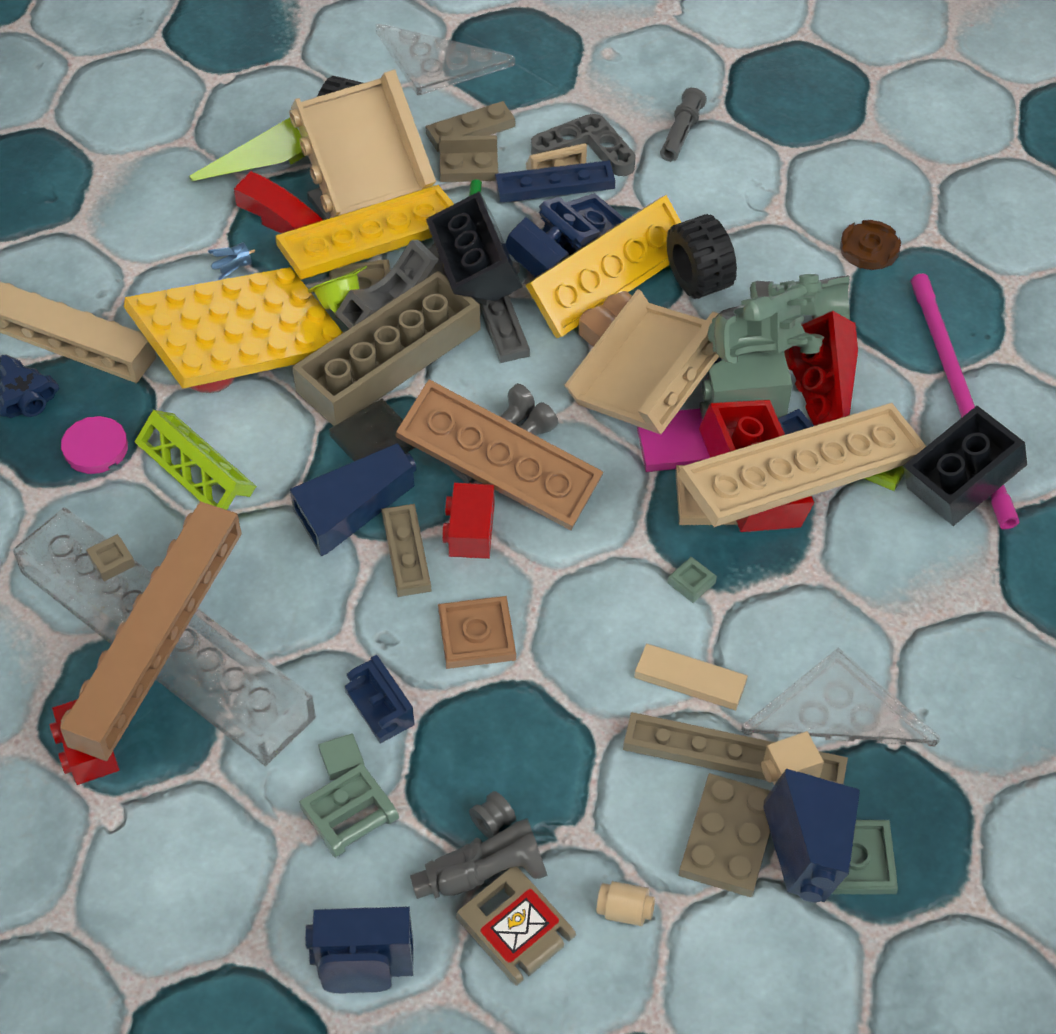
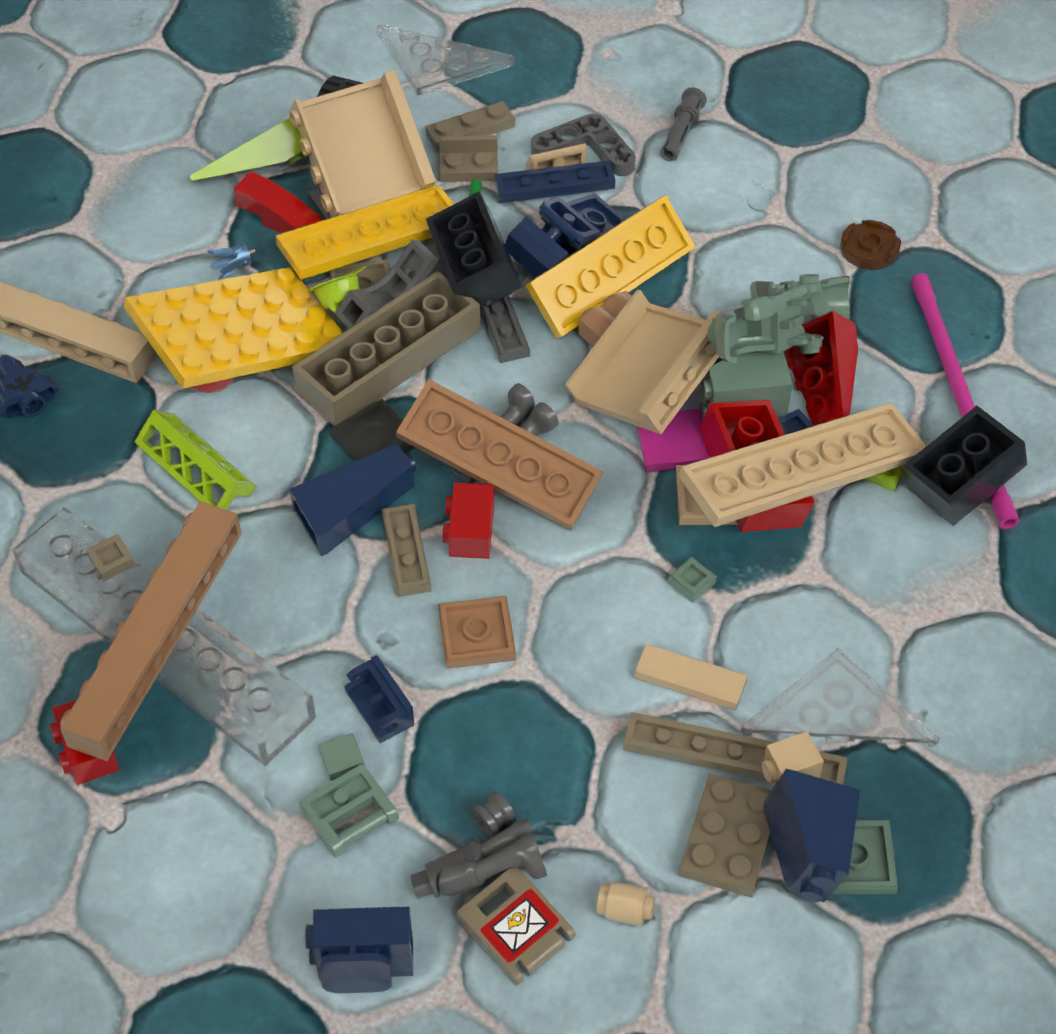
dark pink tile [61,416,128,474] -> none
black tyre [666,214,737,299] -> none

